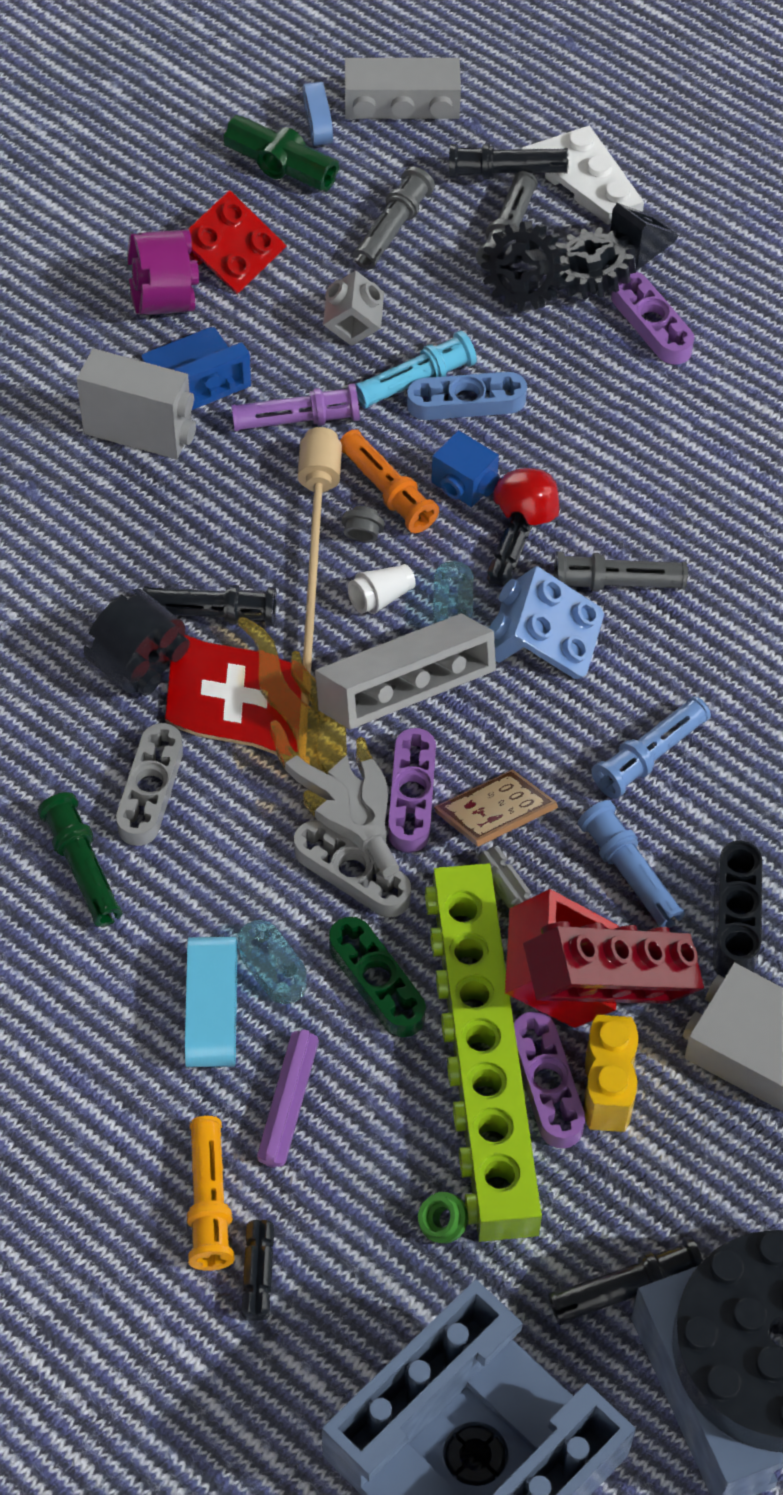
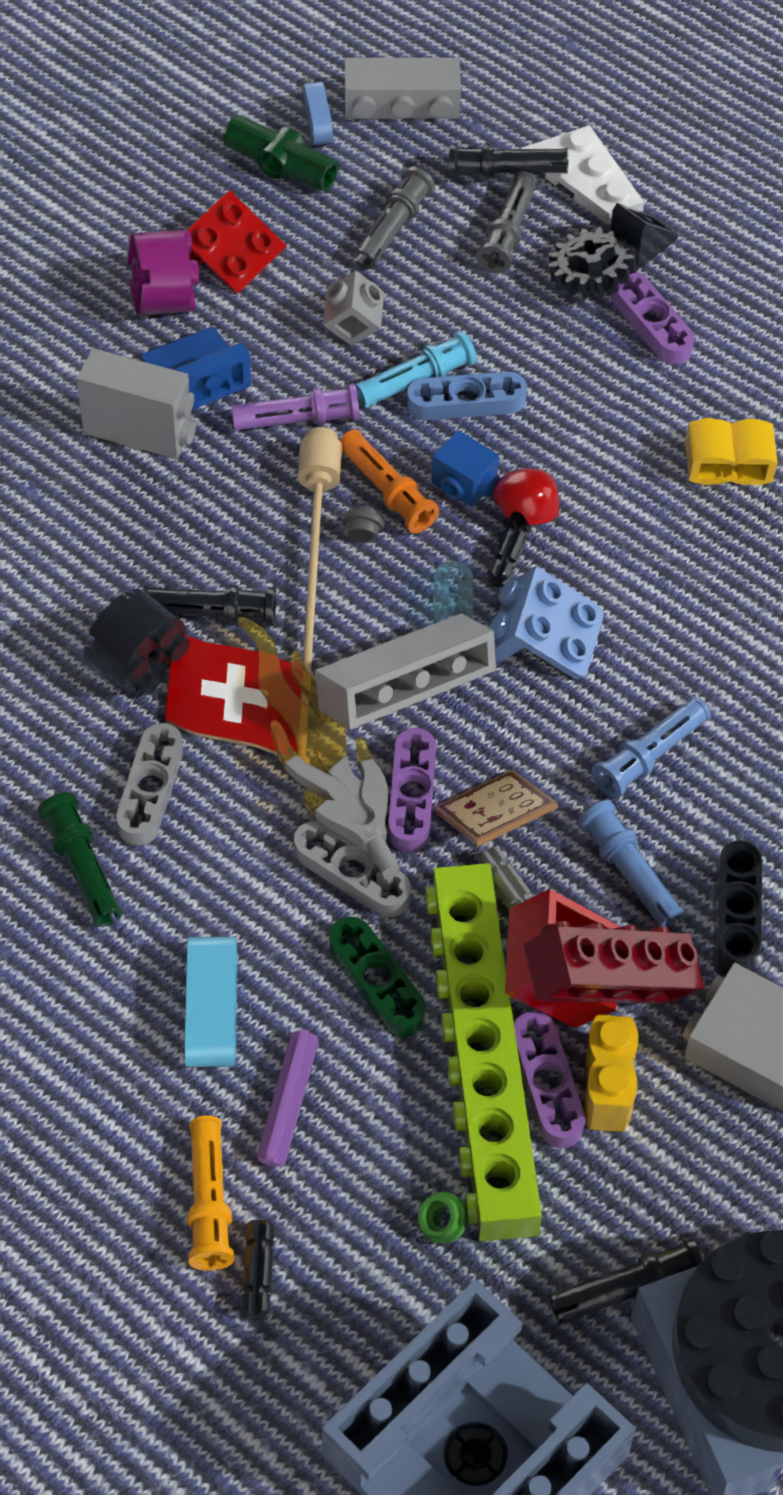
clear light blue beam [238,920,307,1004] -> none
white cone [348,564,416,614] -> none
black gear [481,221,570,311] -> none
dark grey pin [554,551,688,592] -> none
none -> yellow brick [685,418,778,485]

